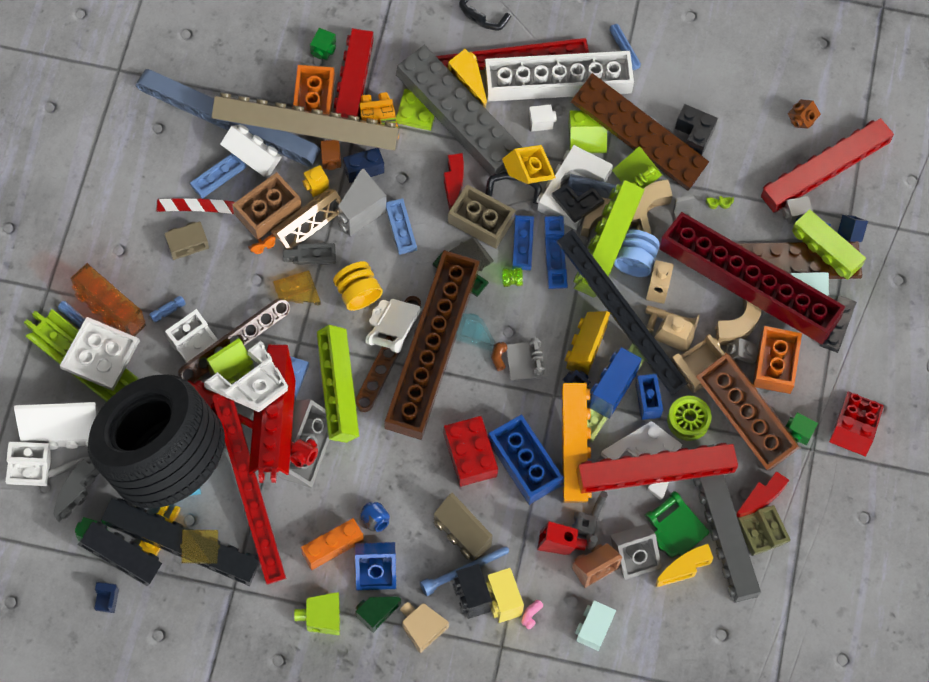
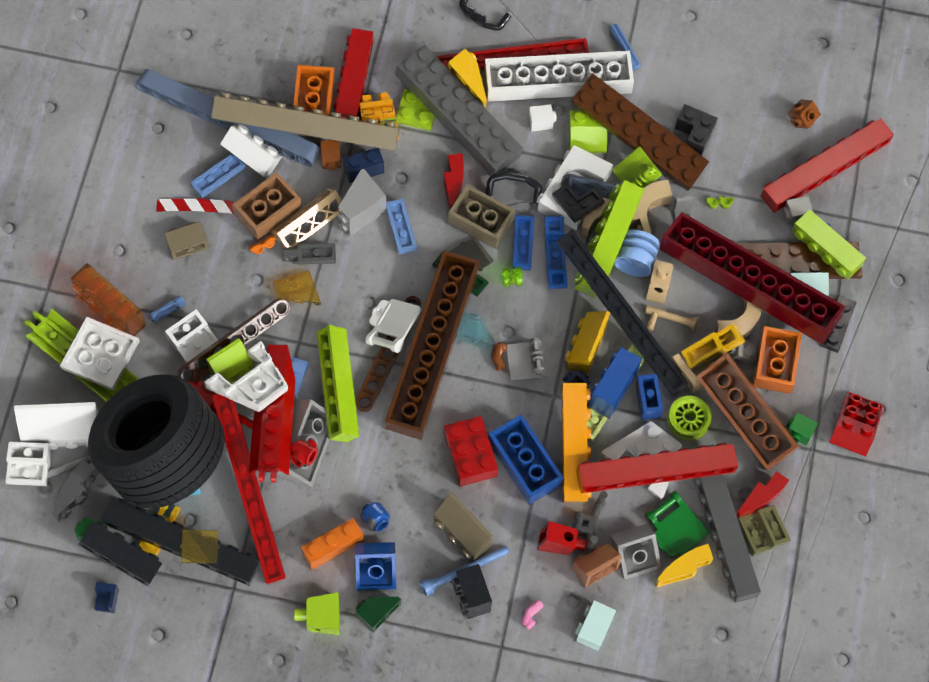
medium blue axle [58,301,85,328] -> none
yellow brick [302,165,329,197] -> none
green brick [310,28,336,60] -> none
yellow wheel [333,261,383,311] -> none
tan torso [400,602,449,653] -> none
light yellow brick [486,568,524,623] -> none
yellow slope [502,145,556,184] -> none
tan torso [654,314,694,352] -> none
dark blue panel [837,215,868,242] -> none
none -> yellow slope [681,323,745,368]

